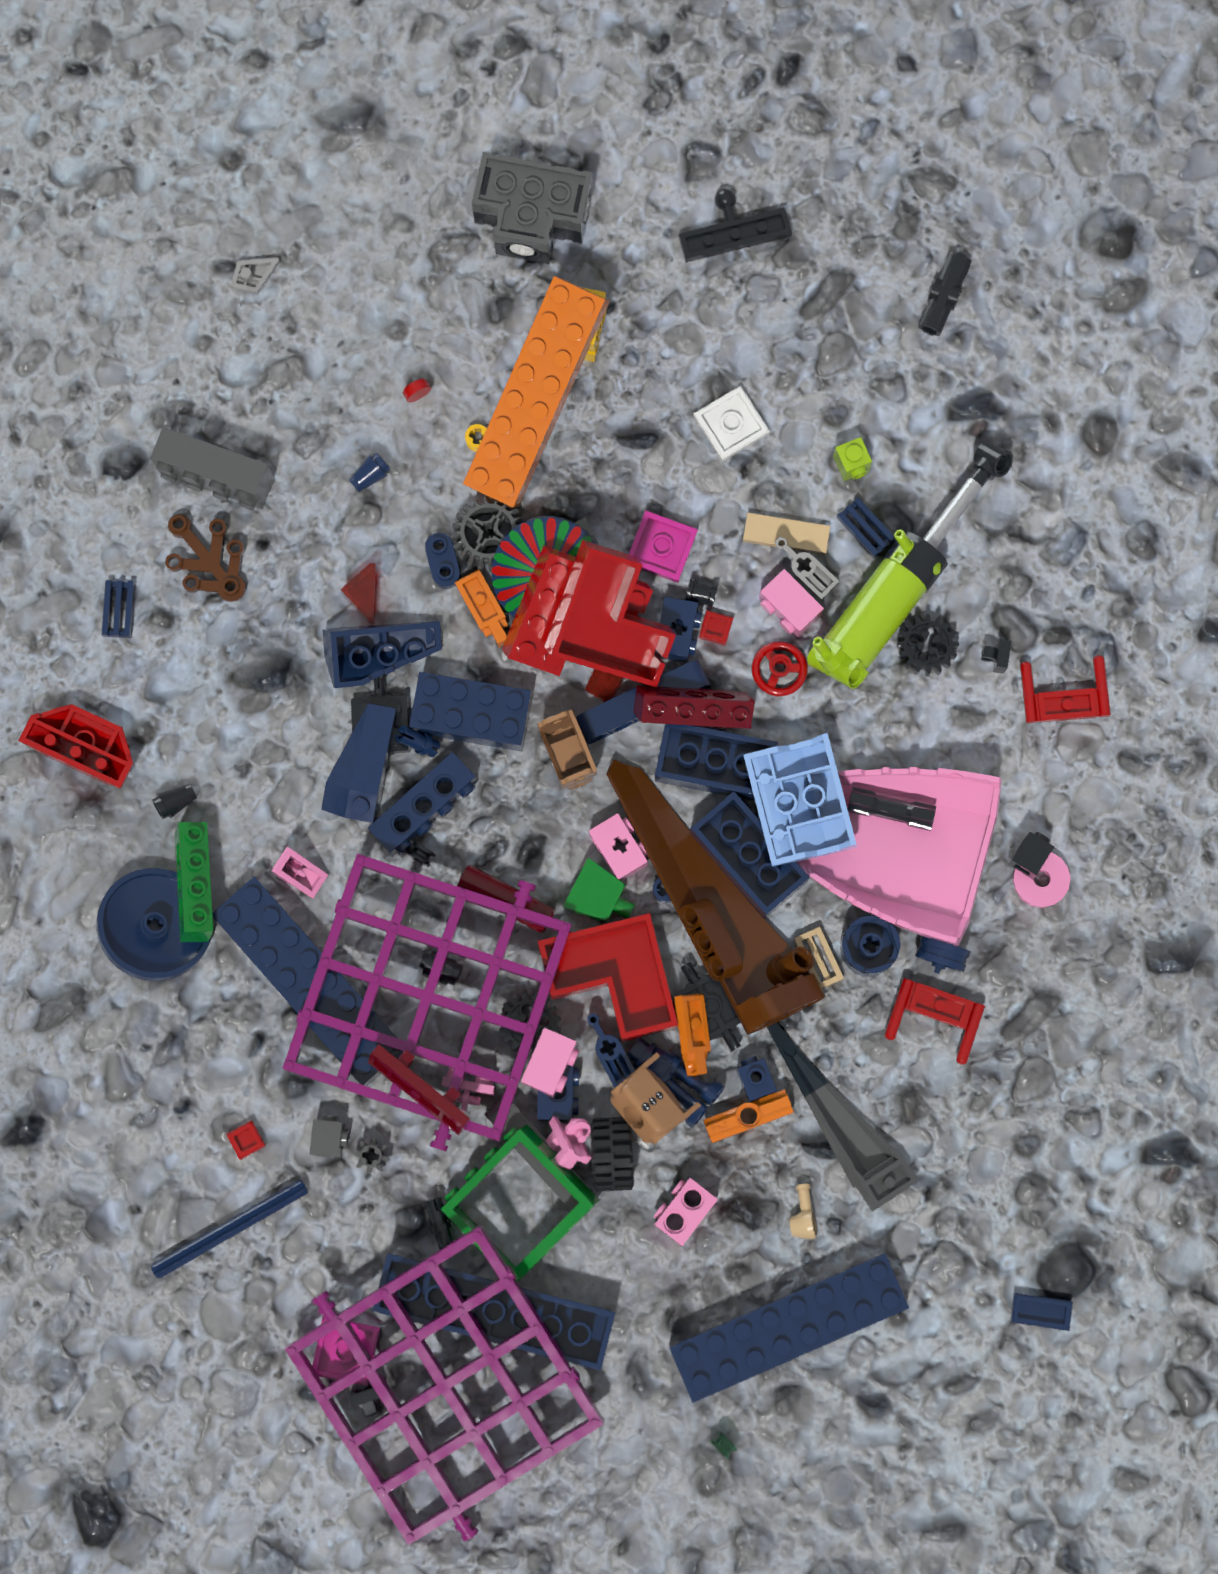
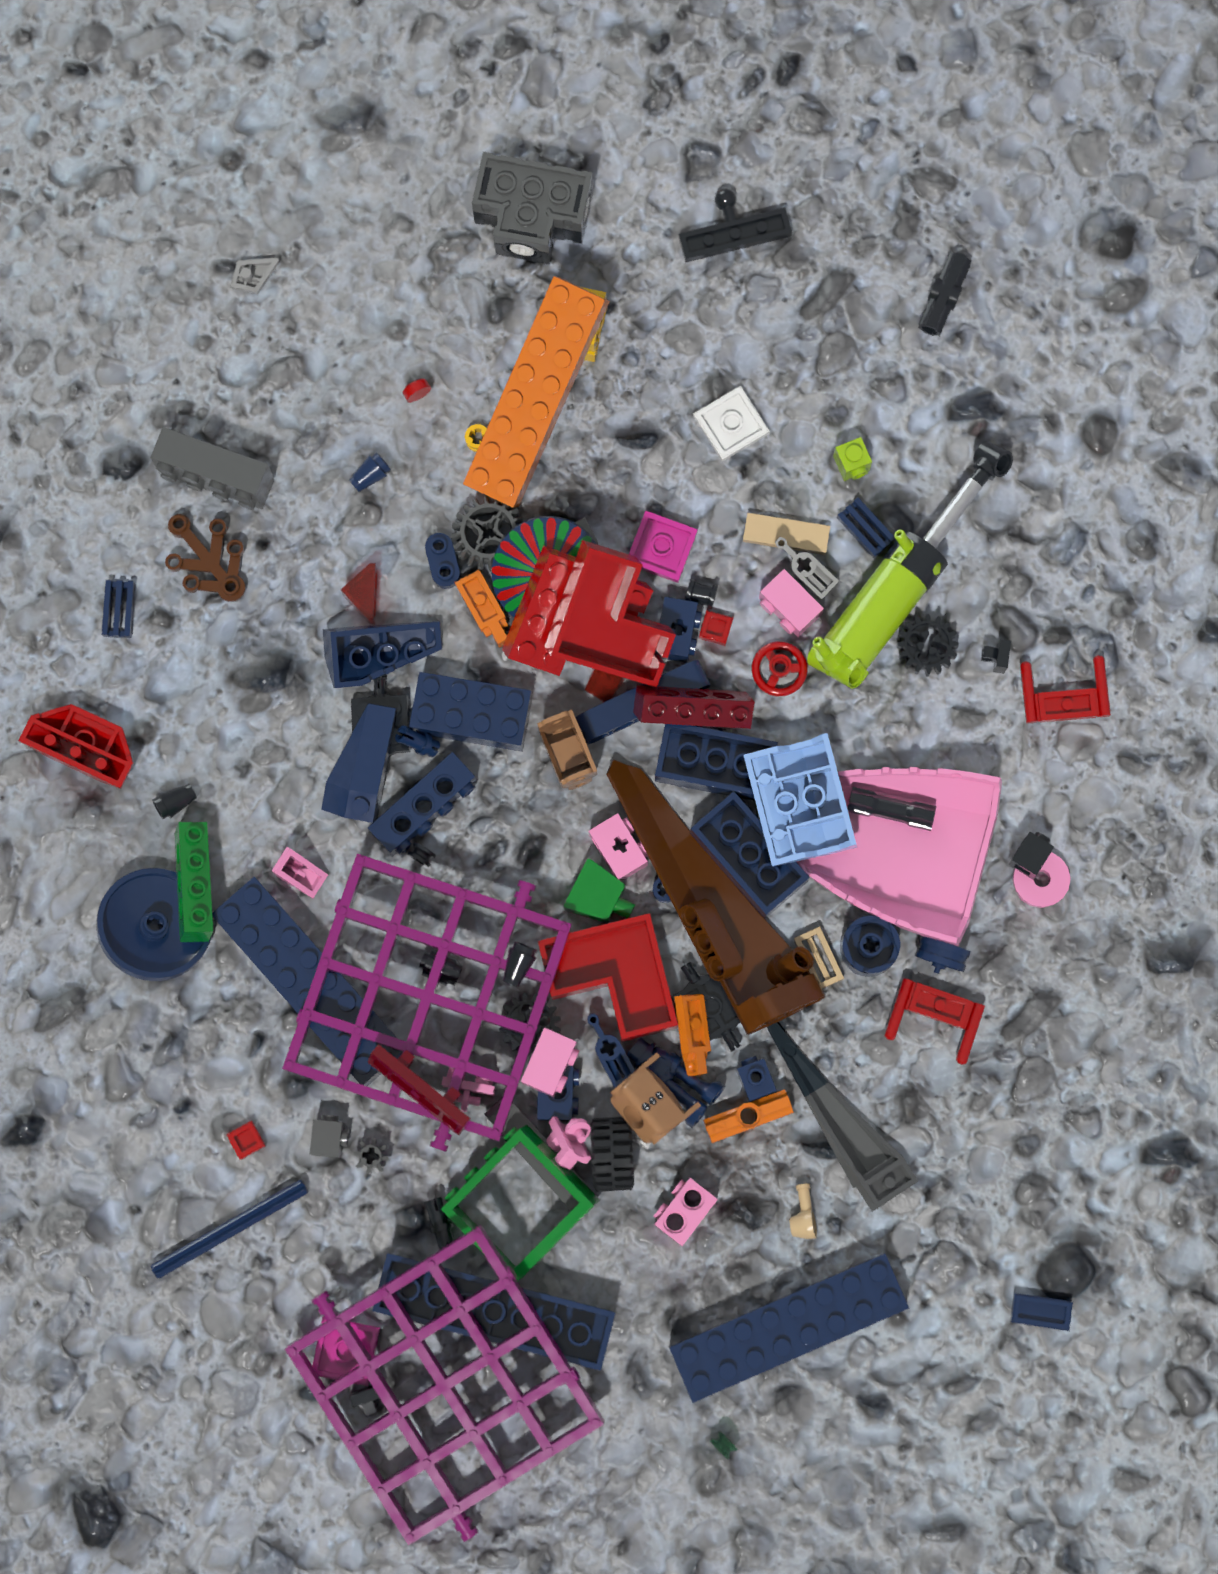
dark red piece [457,864,555,934] -> none
none -> black cone [503,941,536,987]

